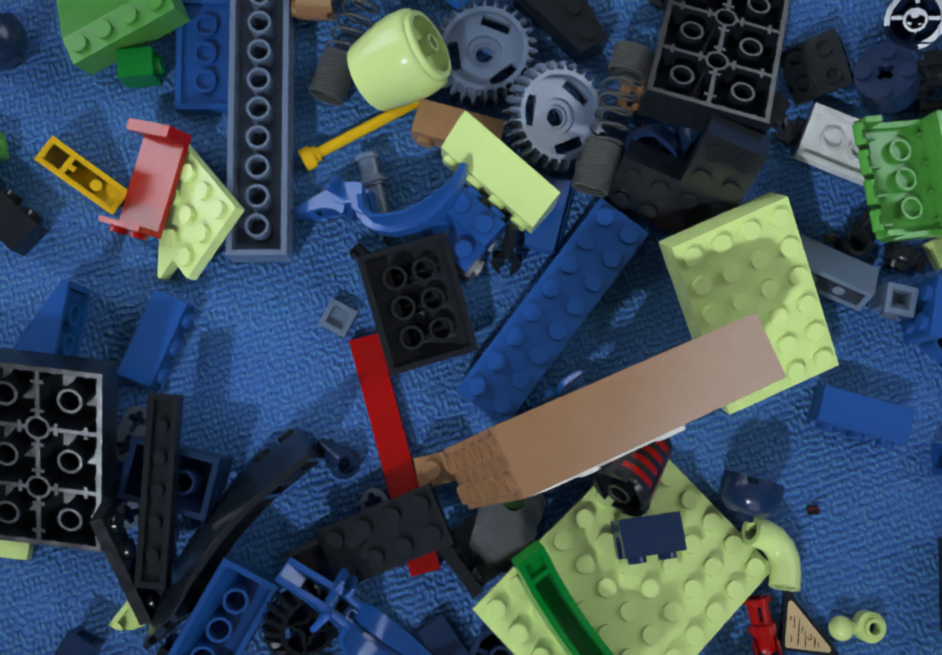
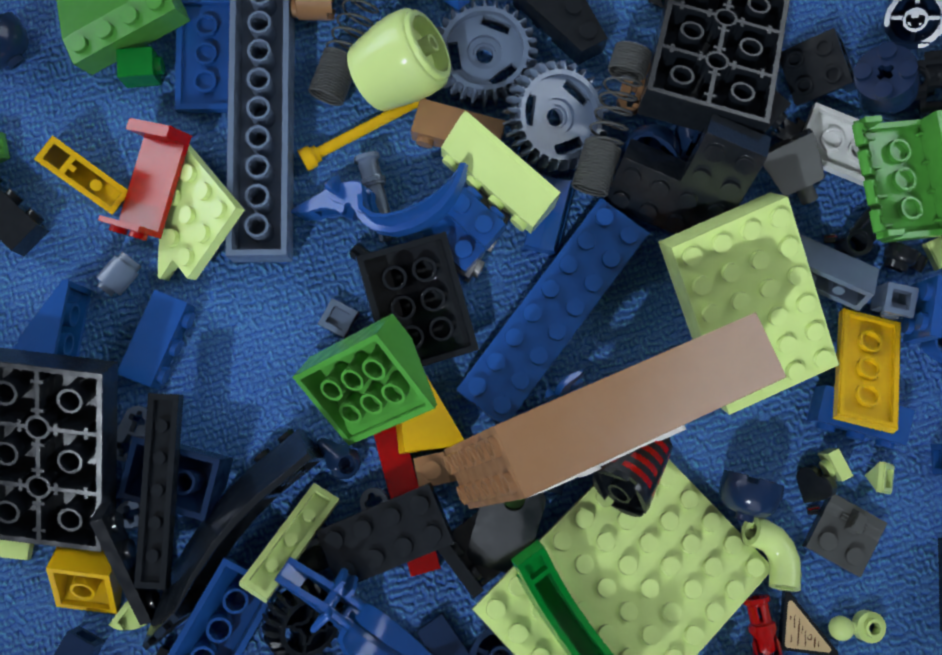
black bar [491,224,522,276] -> none
dark blue brick [610,511,687,565] -> none
none -> yellow slope [46,547,123,614]
none -> sand blue brick [96,252,141,297]
none -> yellowish green plate [239,483,339,603]
none -> bright green slope [292,313,437,445]
none -> yellow slope [396,375,464,454]
none -> dark grey torso [763,128,825,205]
none -> black tile [796,465,838,503]
none -> dark grey hinge [802,494,888,578]
none -> yellowish green plate [817,448,853,482]
none -> yellow tile [832,308,901,434]
none -> yellowish green slope [865,461,895,495]

